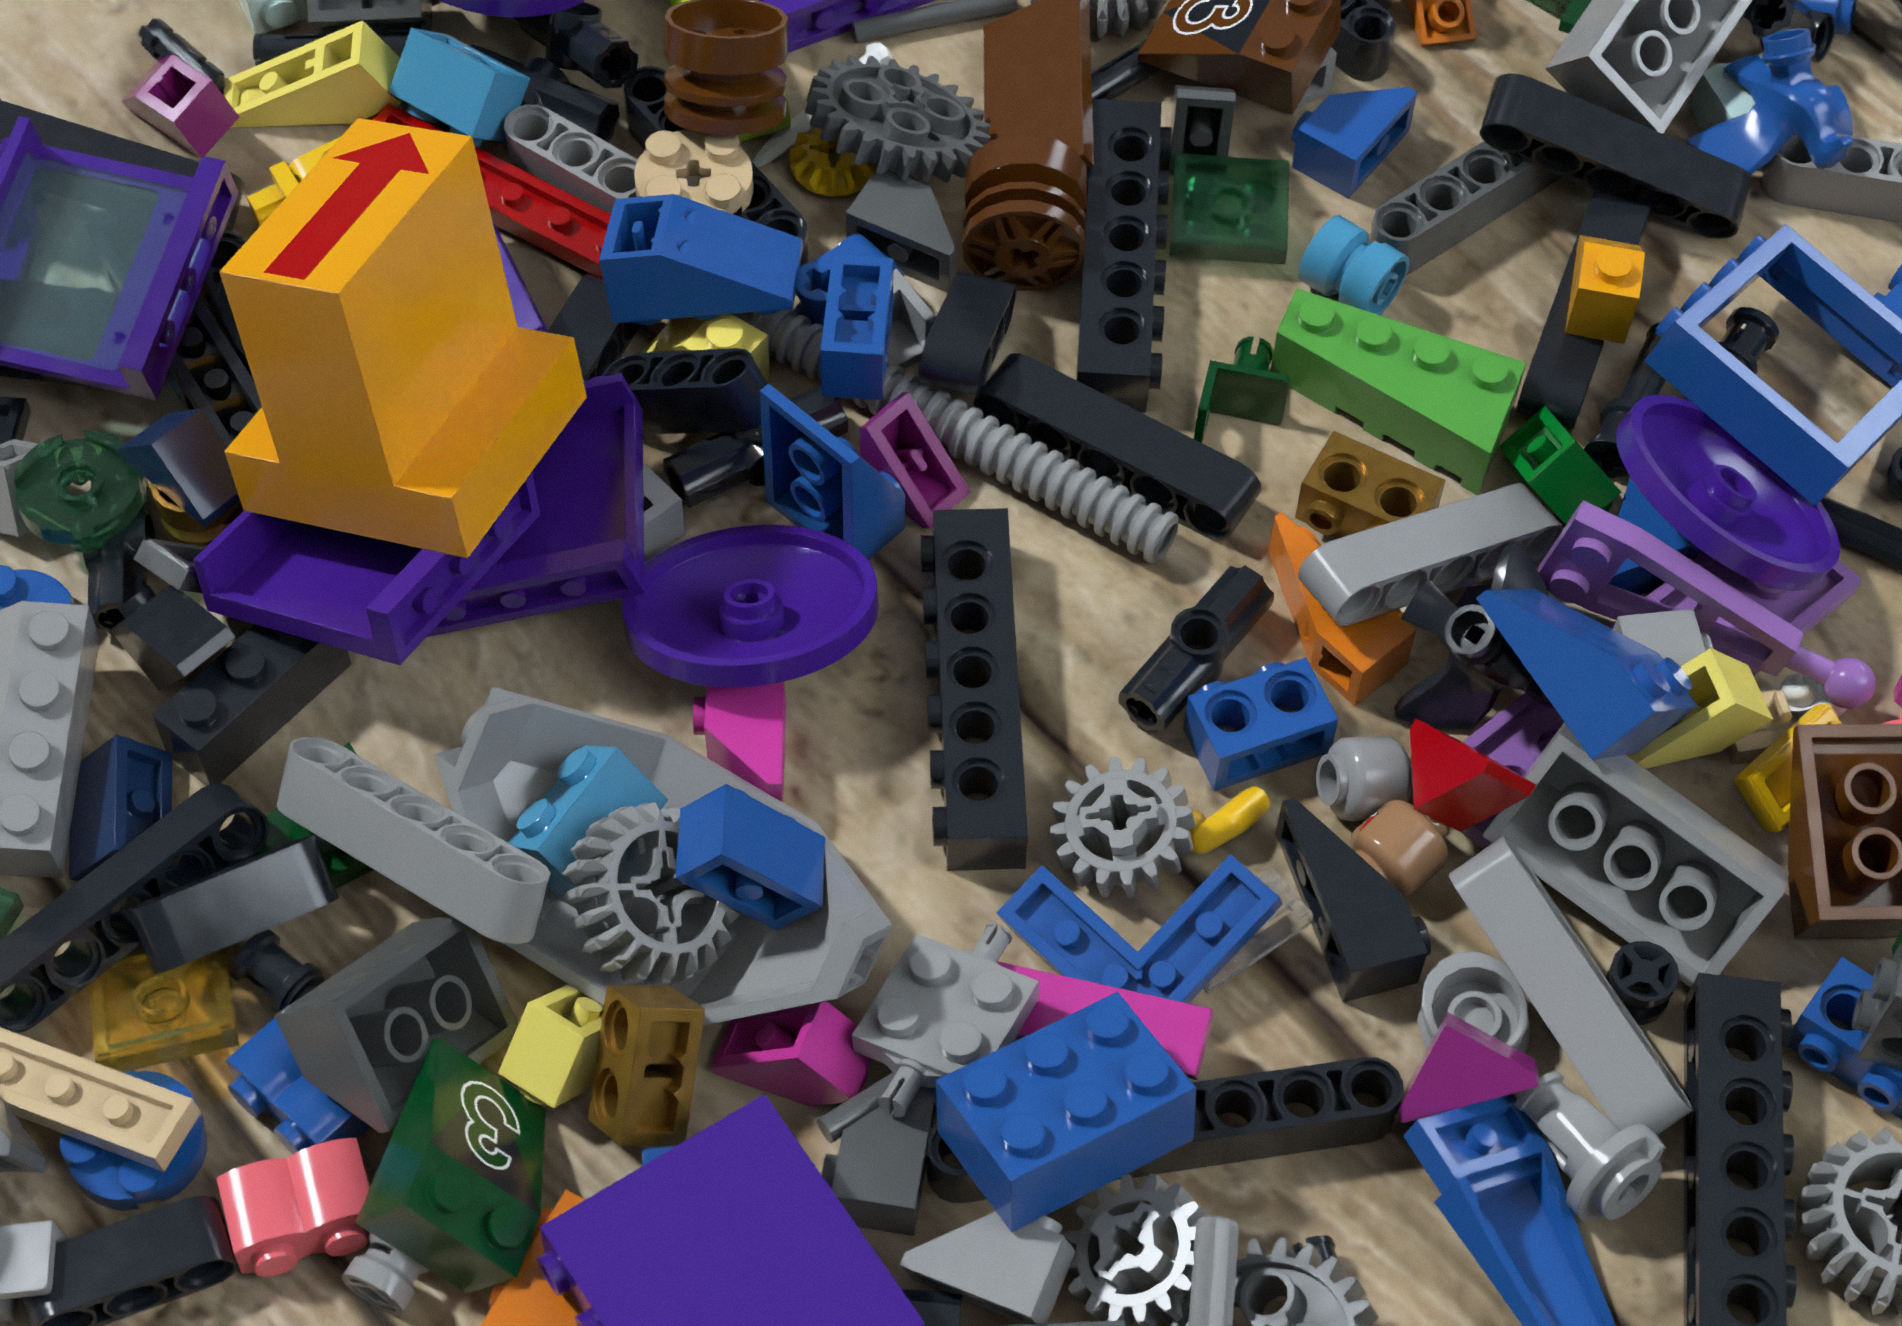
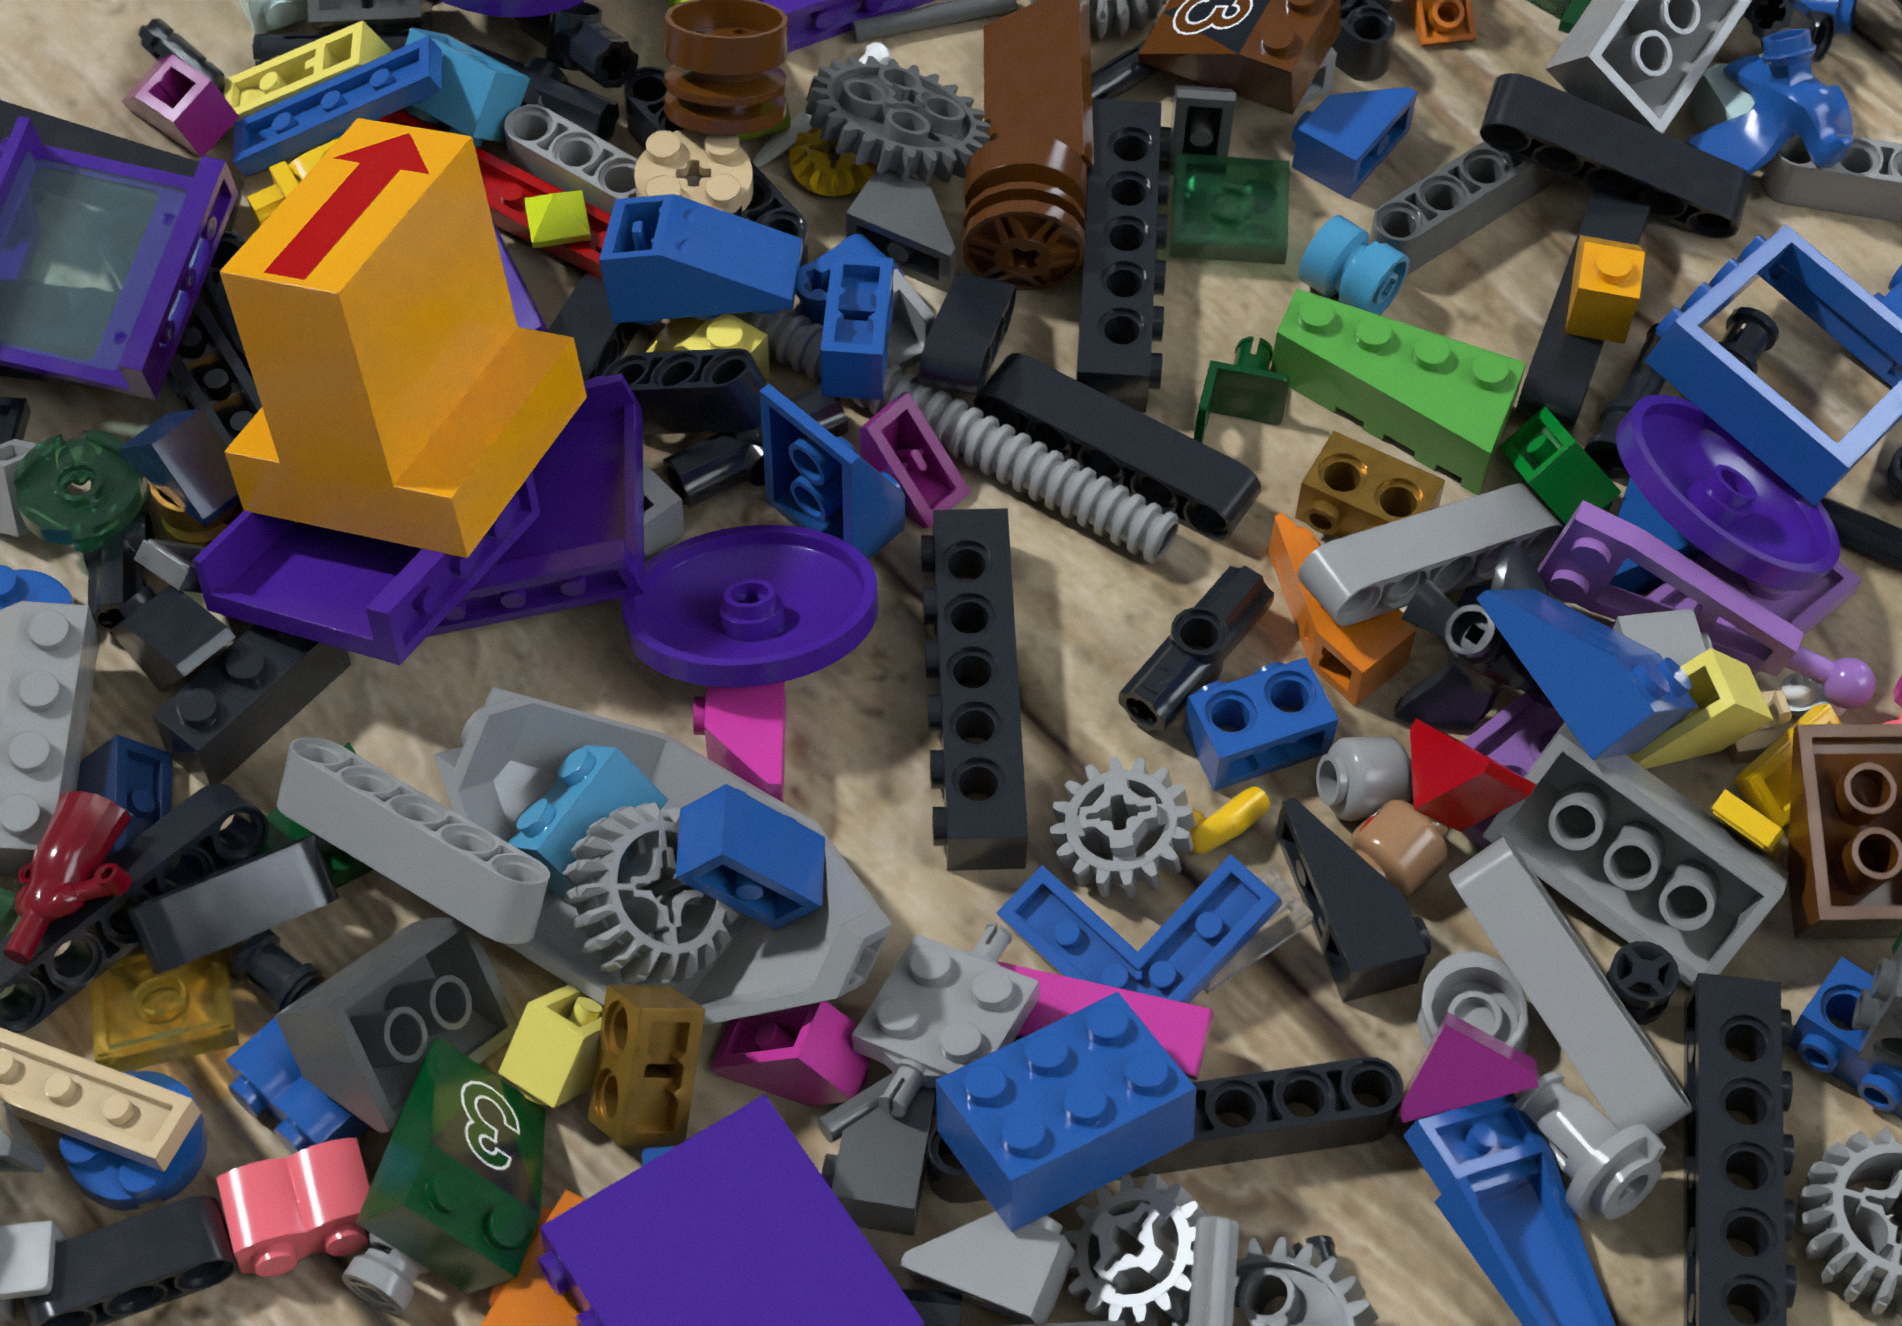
none -> dark red piece [3,791,132,964]
none -> blue plate [232,36,442,177]
none -> neon yellow slope [524,190,591,249]
none -> yellow tile [1711,789,1789,861]

